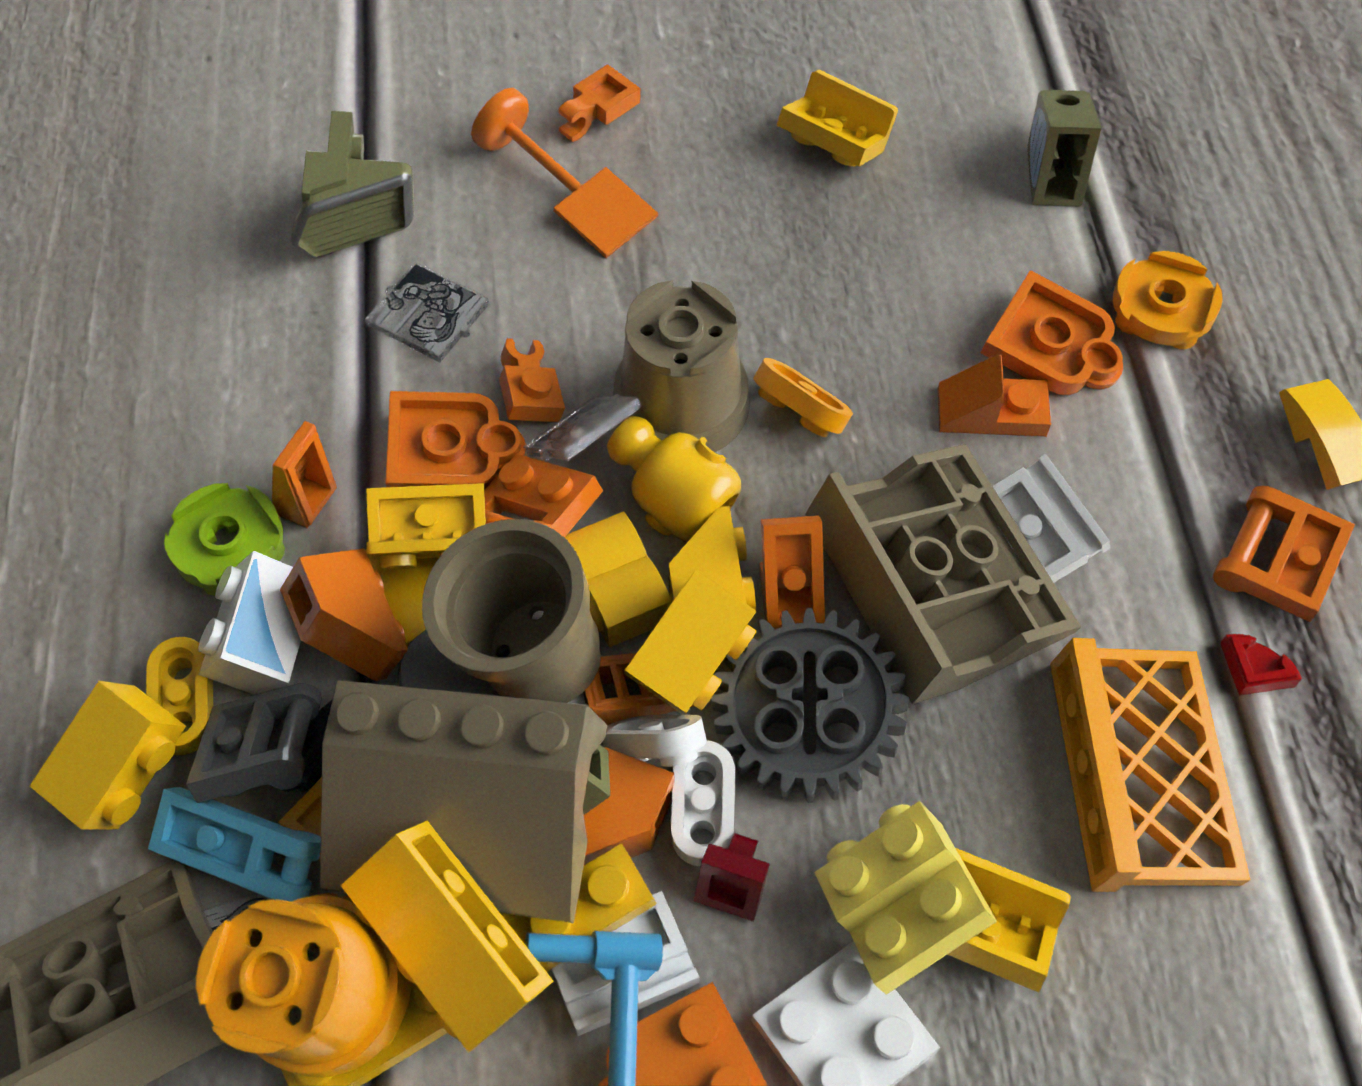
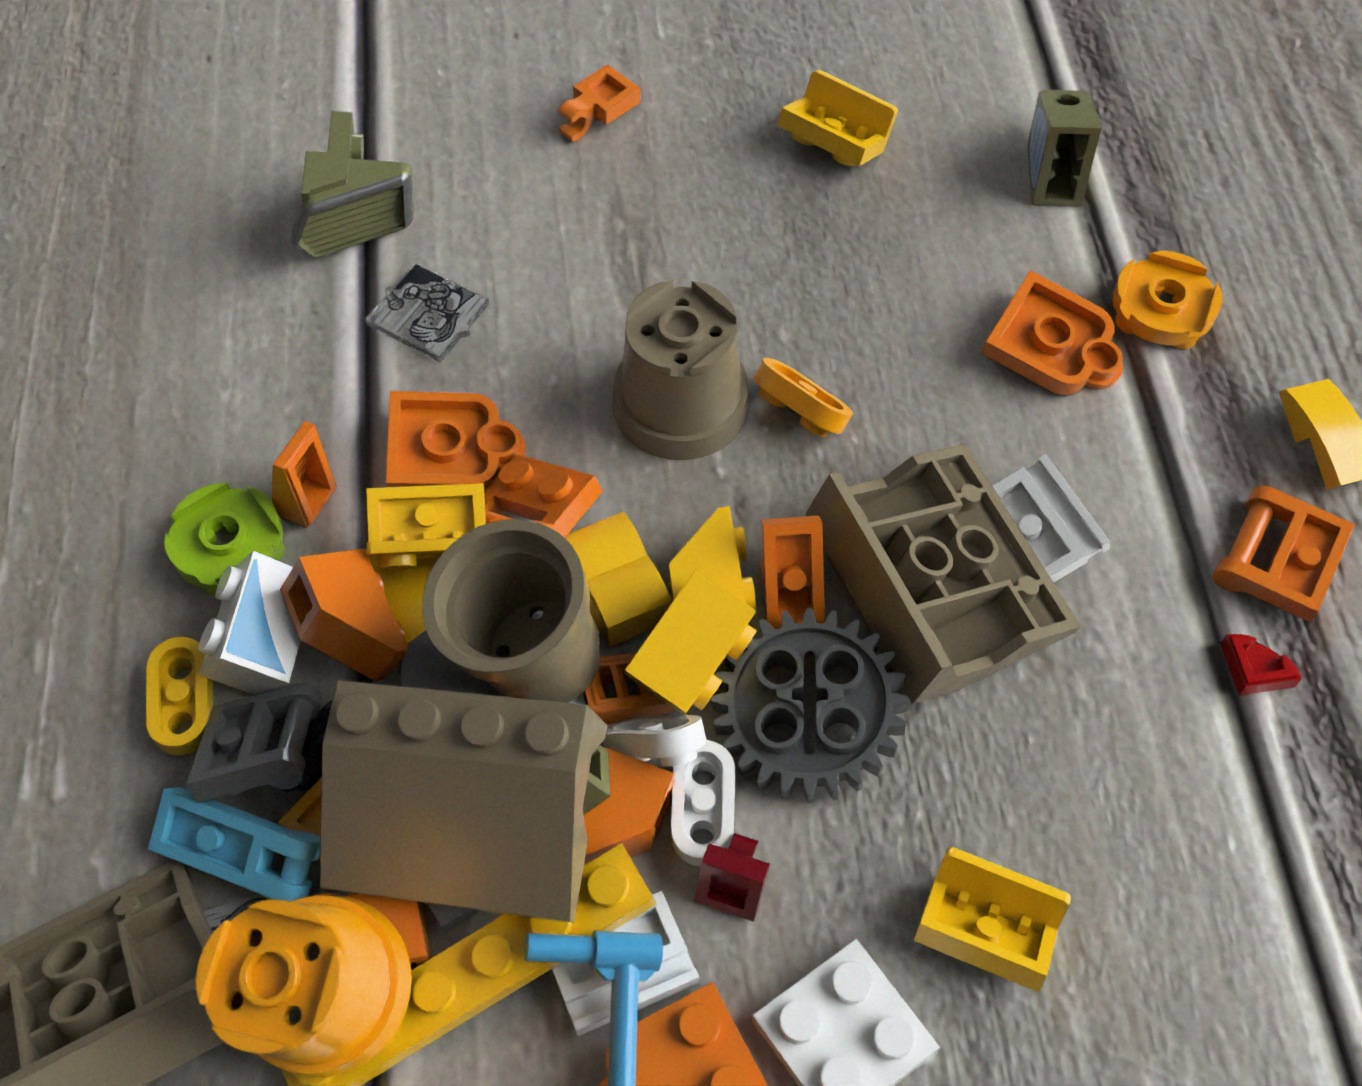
yellow brick [29,681,186,830] -> none
yellow brick [340,820,554,1053] -> none
orange piece [471,87,658,258] -> none
orange plate [499,338,565,422] -> none
clear piece [523,394,642,461] -> none
yellow piece [606,416,741,541] -> none
light yellow plate [814,801,997,995] -> none
orange slope [937,355,1051,437] -> none
light orange fence [1050,638,1251,892] -> none

